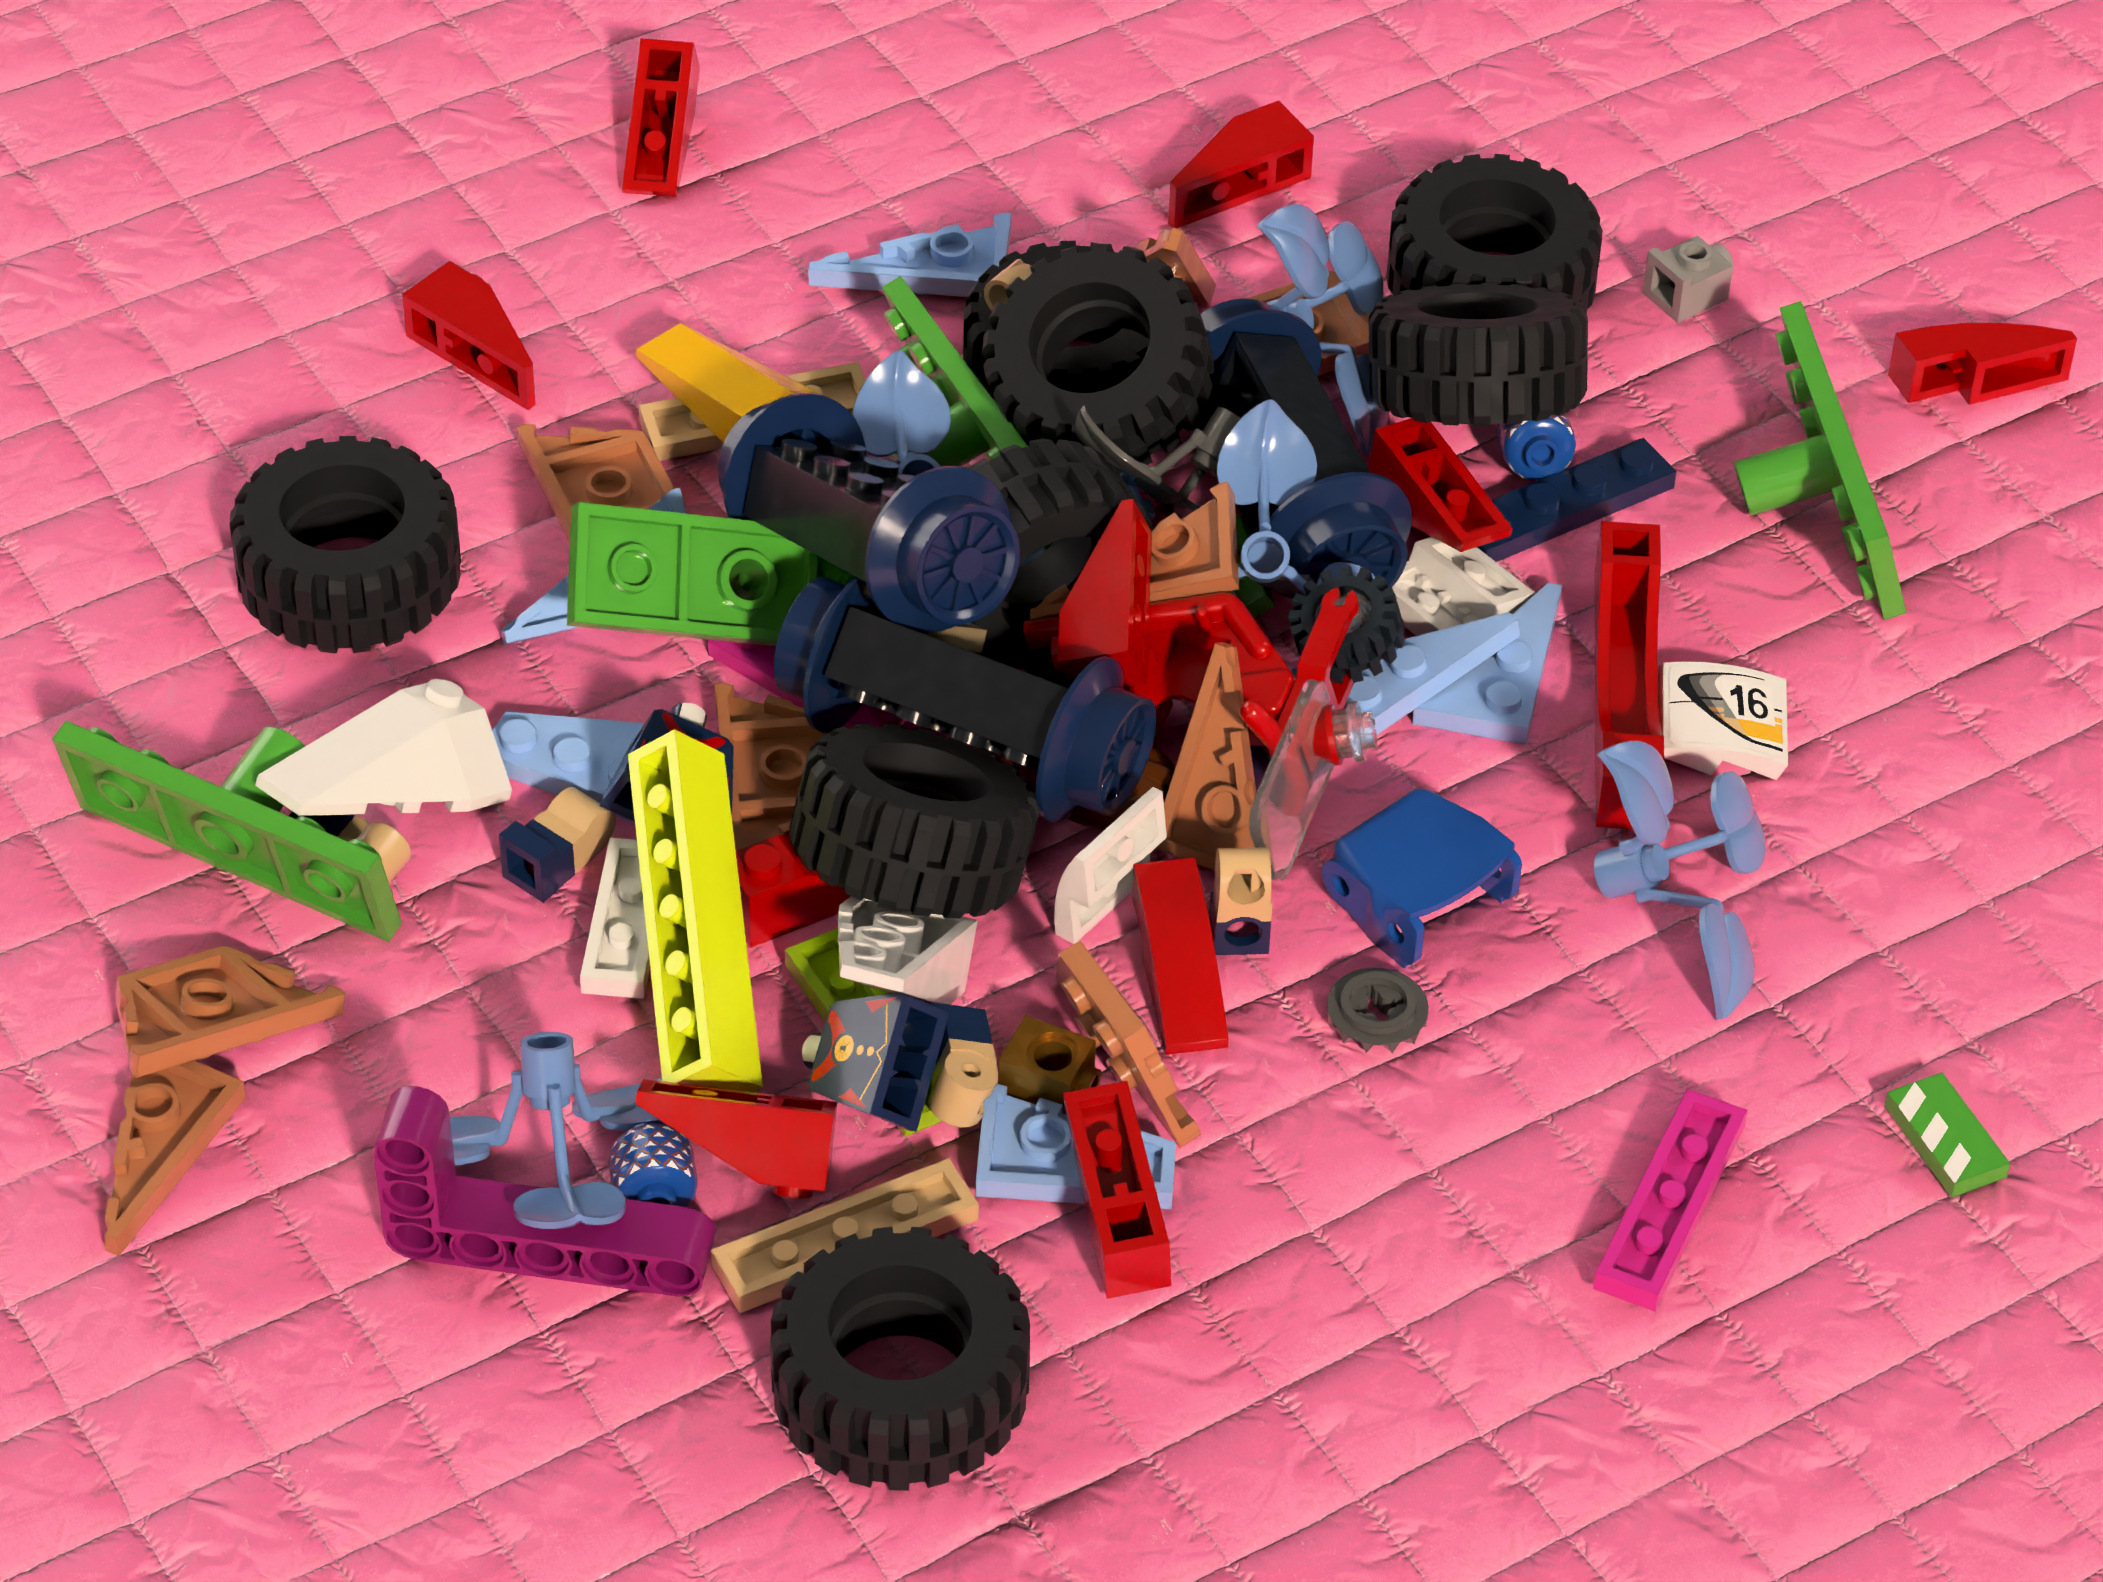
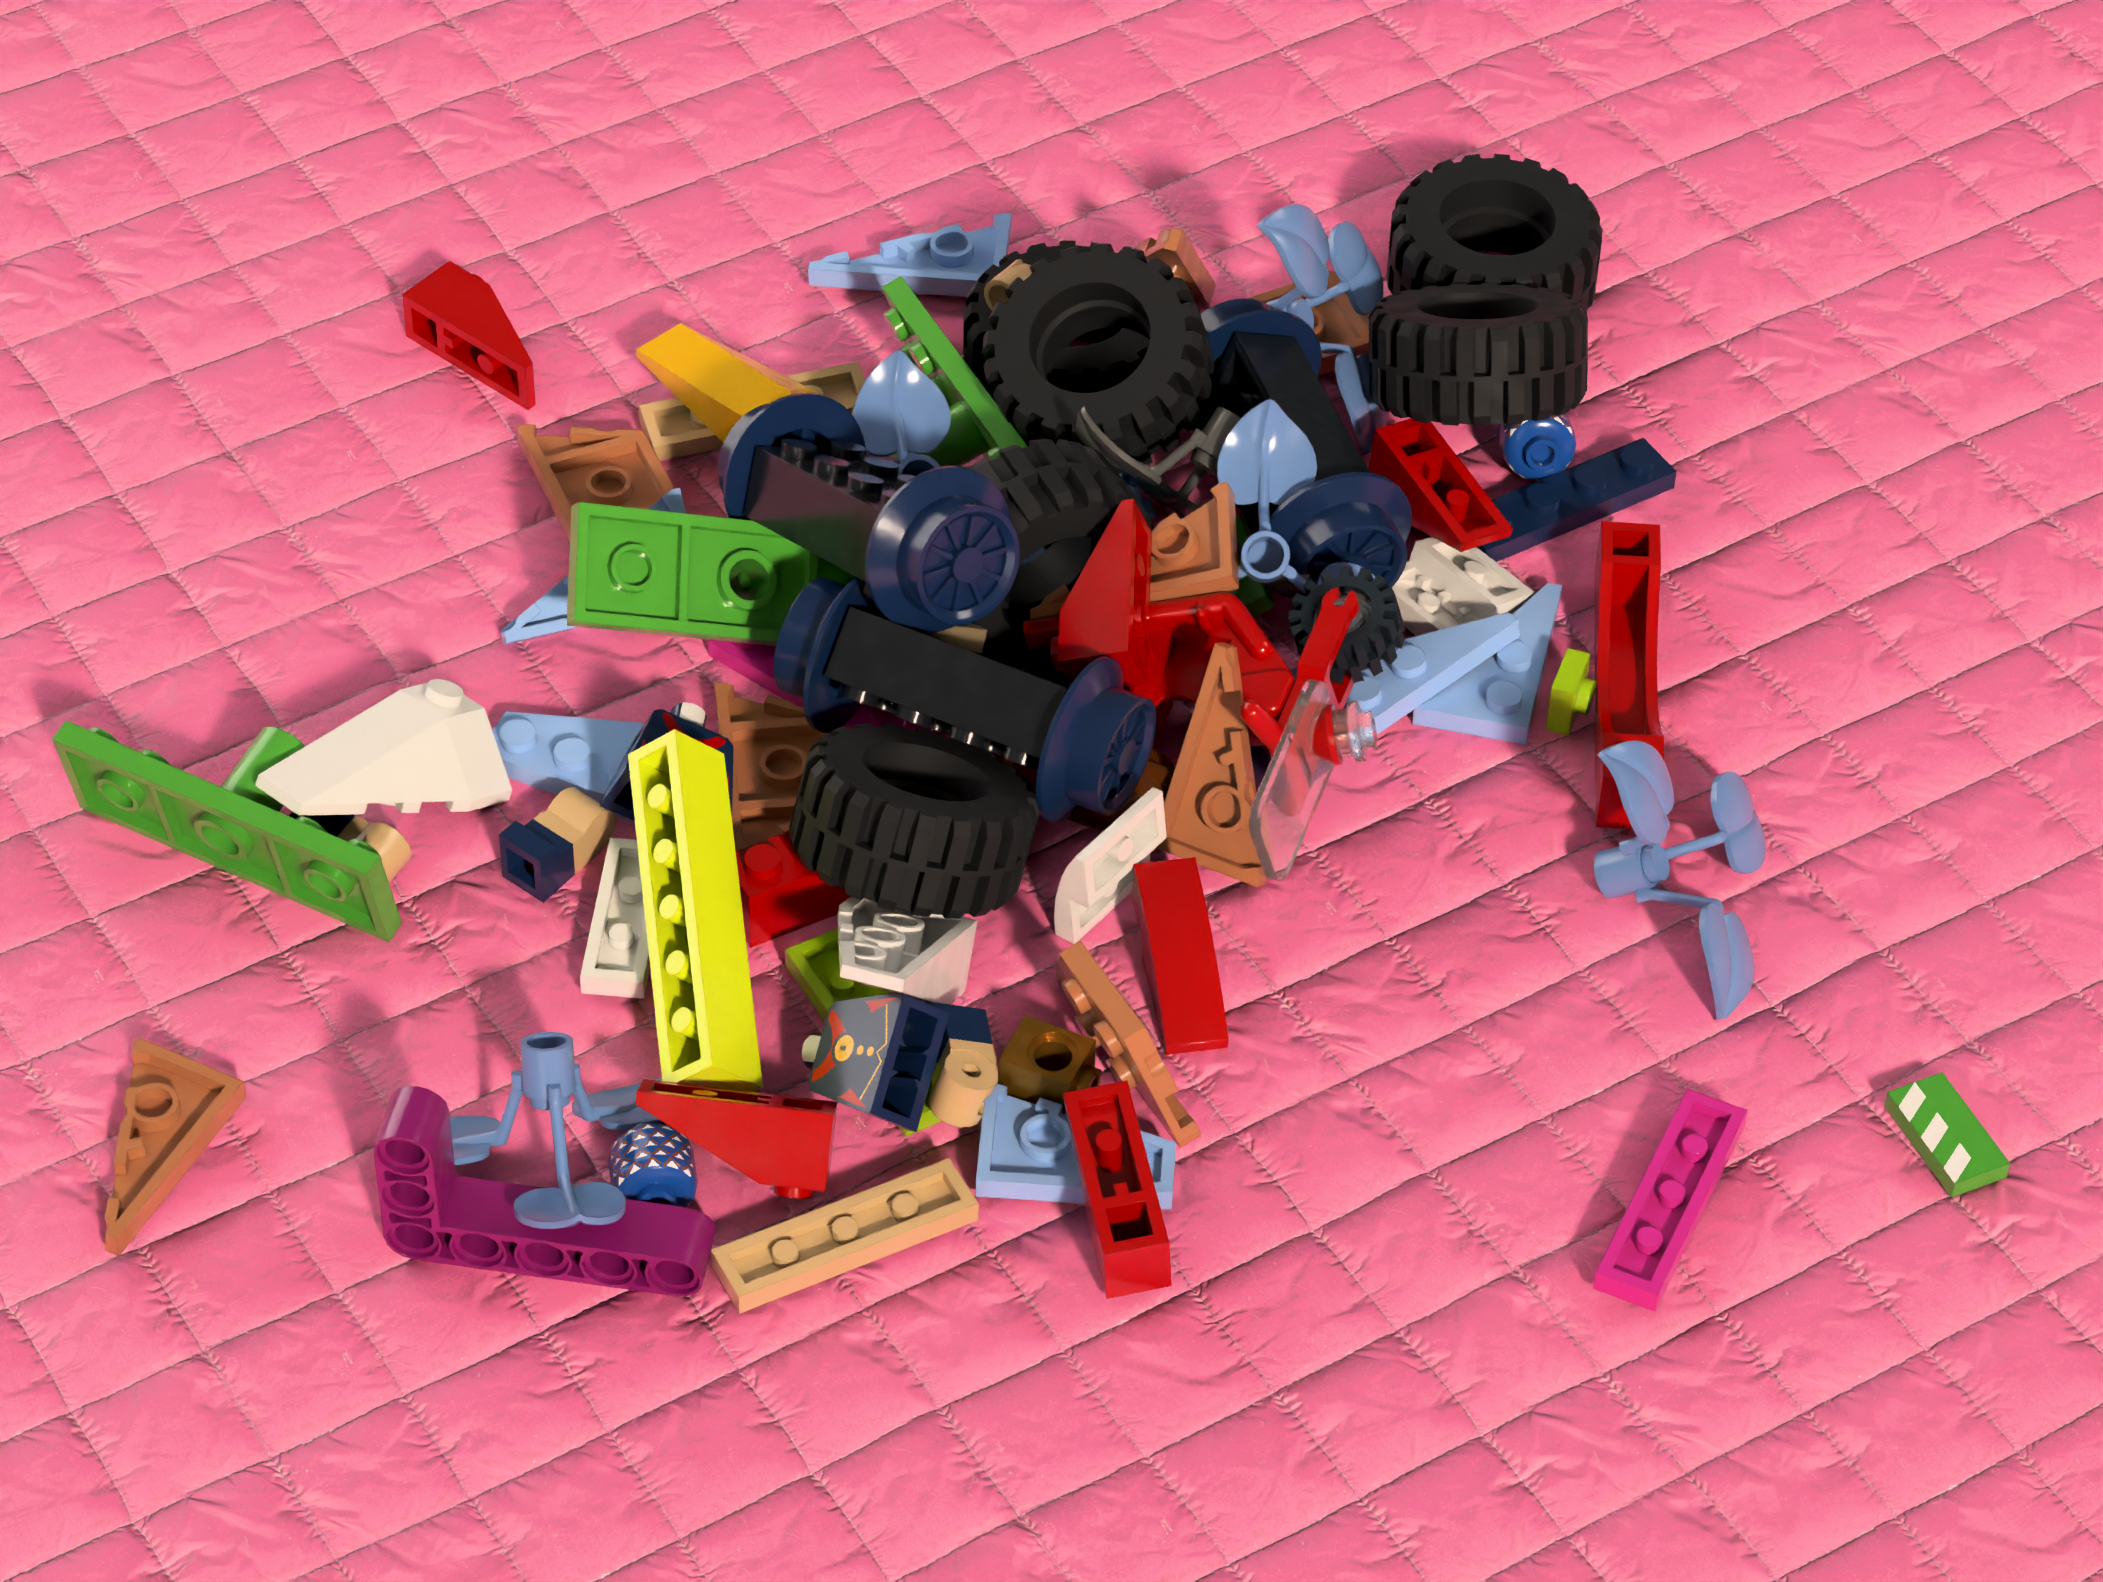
nougat wing [115,945,346,1078] -> none
black tyre [230,436,461,653] -> none
red slope [622,38,700,197] -> none
black tyre [770,1227,1030,1491] -> none
red slope [1168,100,1314,229] -> none
tan leg [1209,847,1273,955] -> none
blue piece [1321,788,1522,968] -> none
dark grey gear [1327,968,1429,1054] -> none
light grey brick [1642,236,1733,323] -> none
white slope [1658,661,1788,780] -> none
bright green plate [1733,301,1907,620] -> none
red slope [1888,323,2077,405] -> none
none -> lime plate [1546,648,1596,736]

